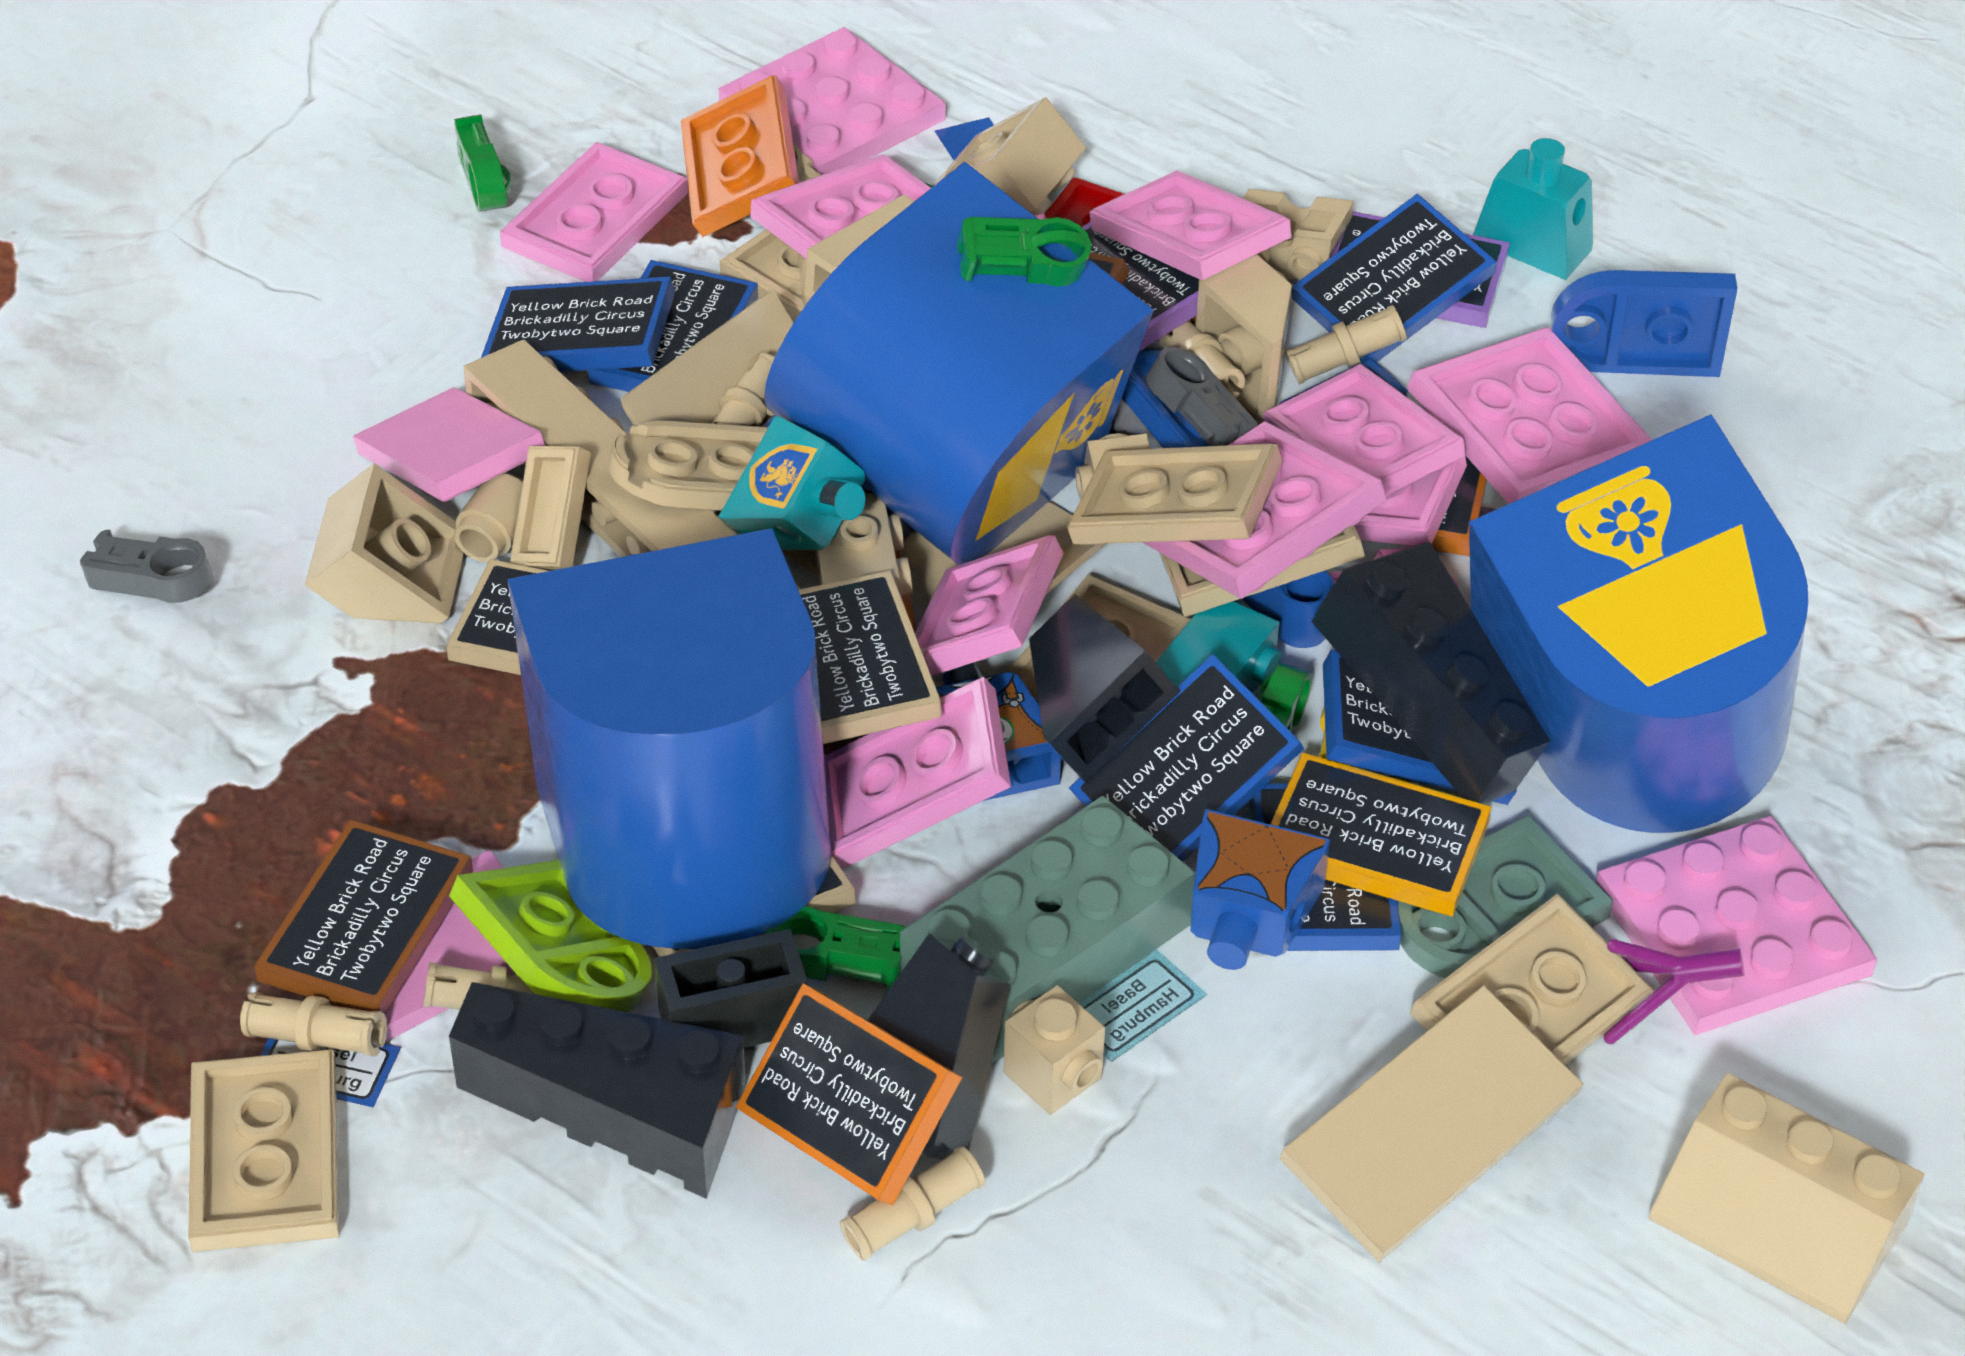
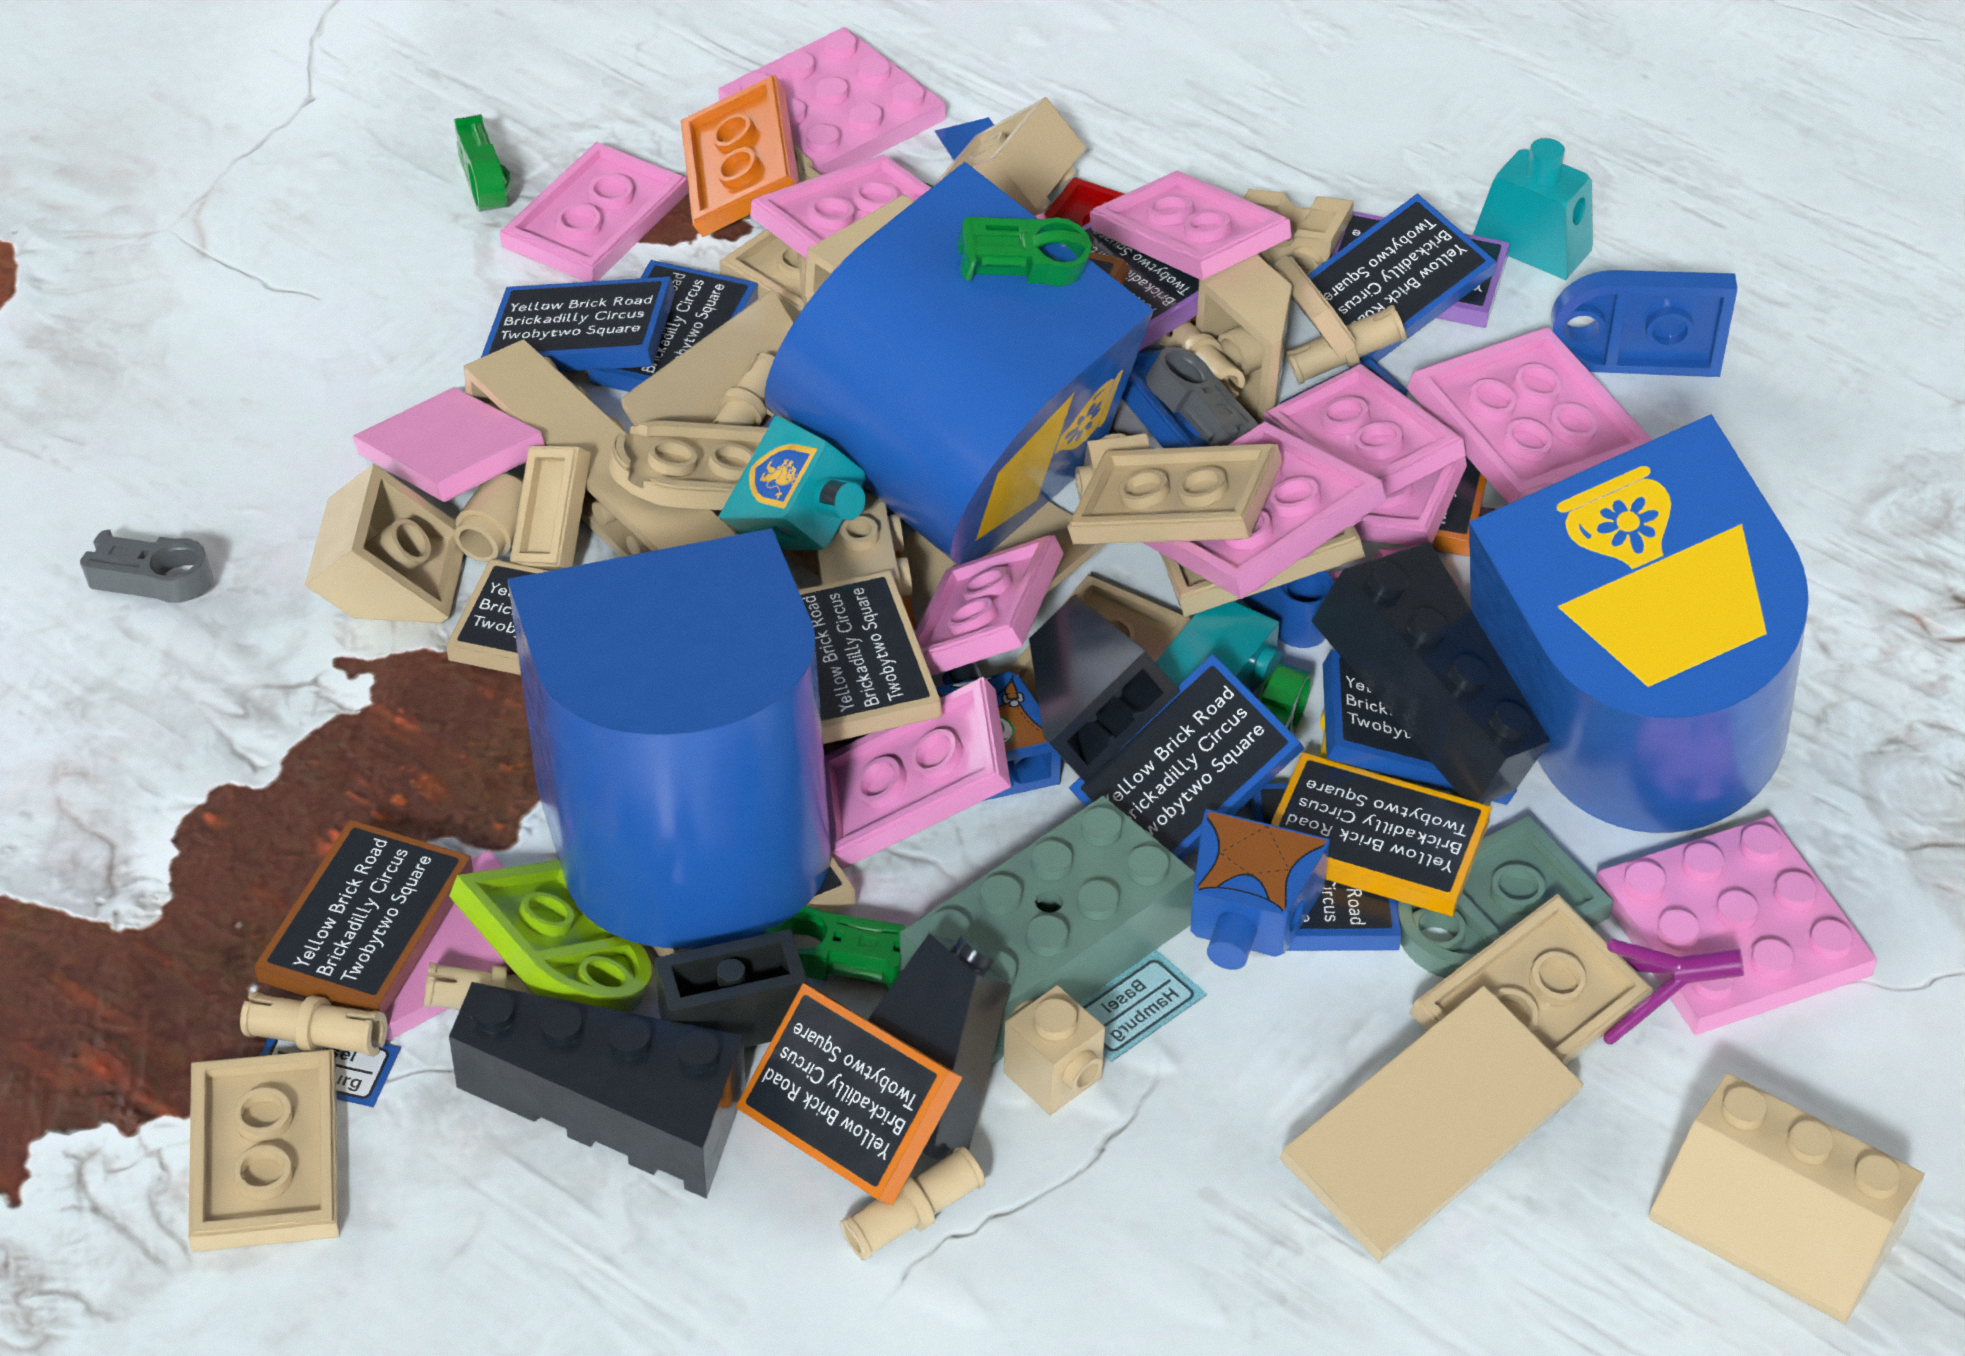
none -> tan tile [1271,254,1356,358]

